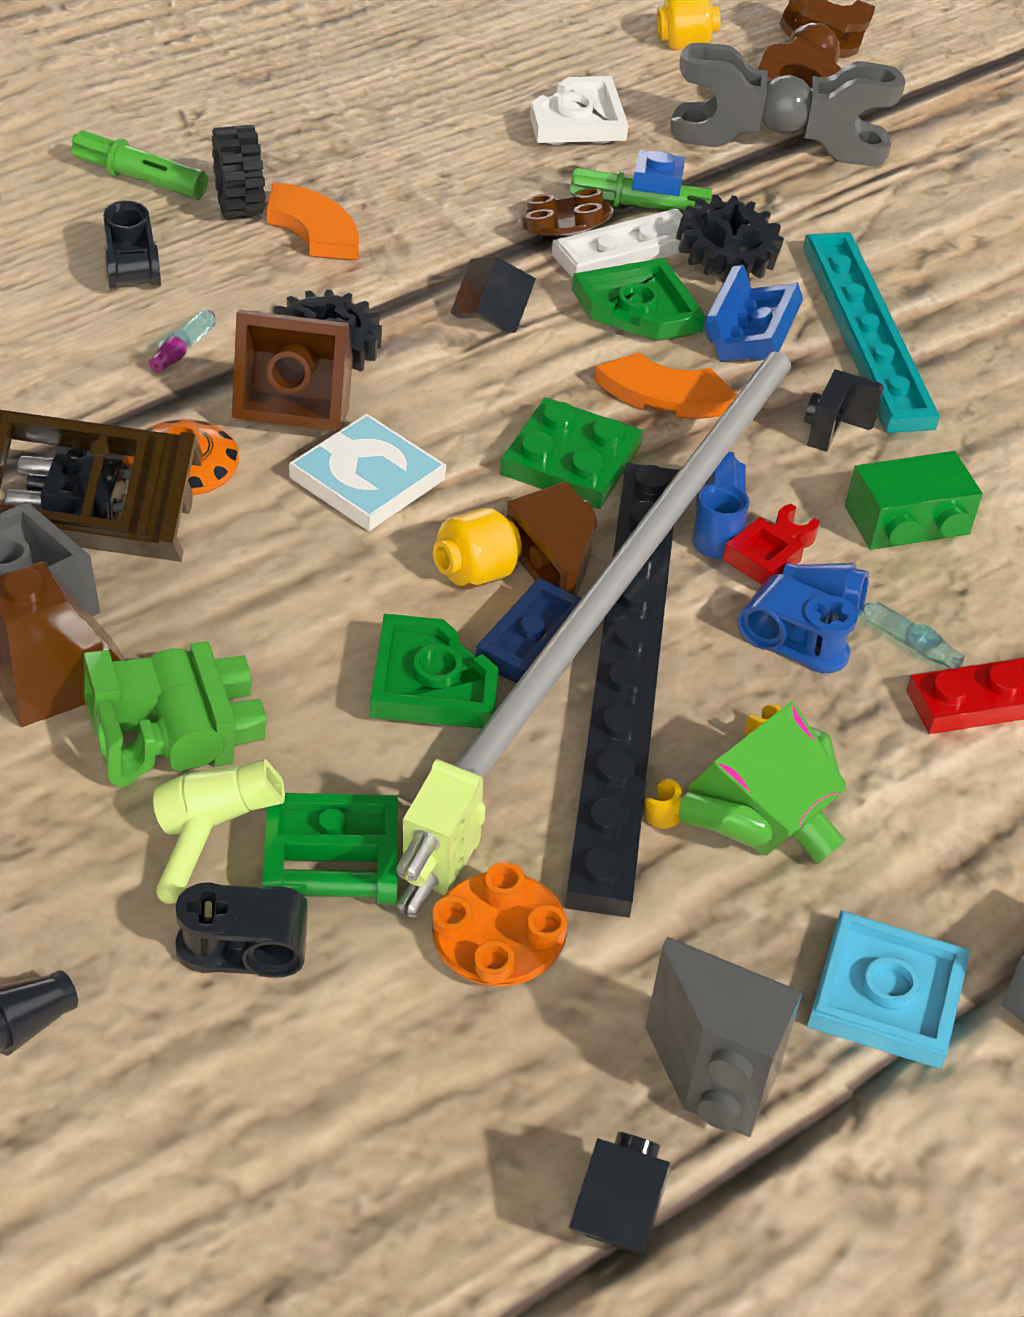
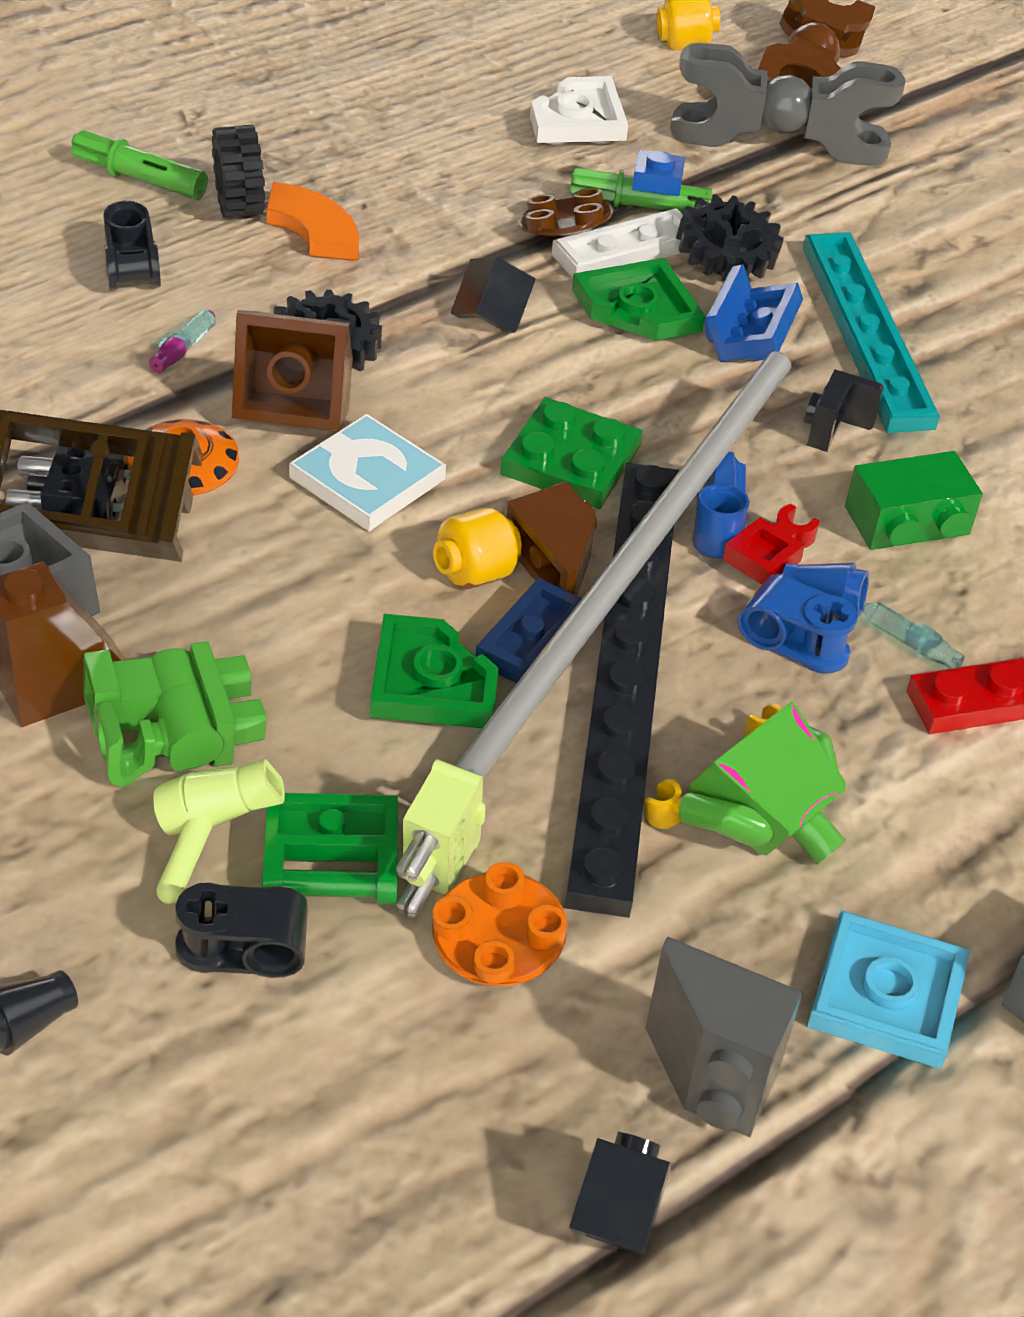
orange tile [594,352,737,419] -> none

